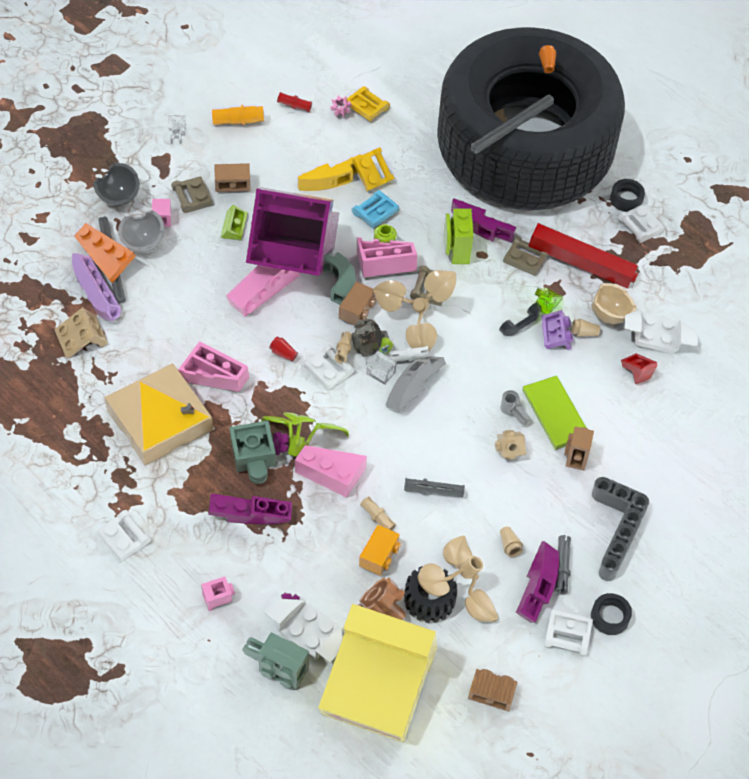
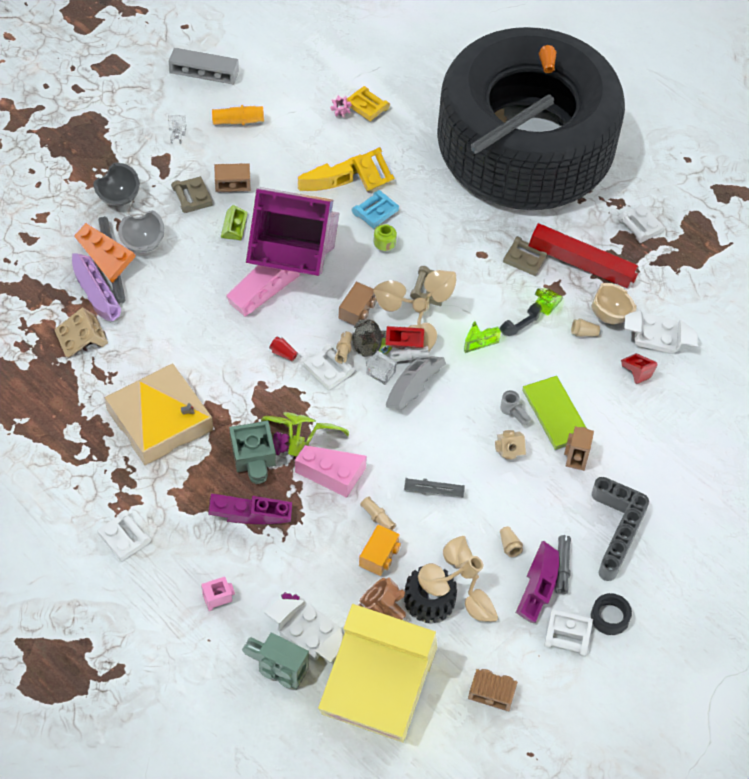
bright pink brick [152,198,172,227] -> none
bright pink wedge [178,341,250,392] -> none
red pin [277,92,312,112] -> none
sand green arch [323,252,356,305] -> none
bright pink wedge [356,237,417,277] -> none
lime brick [444,209,473,264] -> none
magenta slope [451,198,517,243] -> none
medium lavender bracket [541,310,573,350] -> none
black tyre [610,179,645,212] -> none
none -> light grey brick [168,48,239,85]
none -> red slope [385,326,425,350]
none -> clear neon green slope [464,321,501,353]

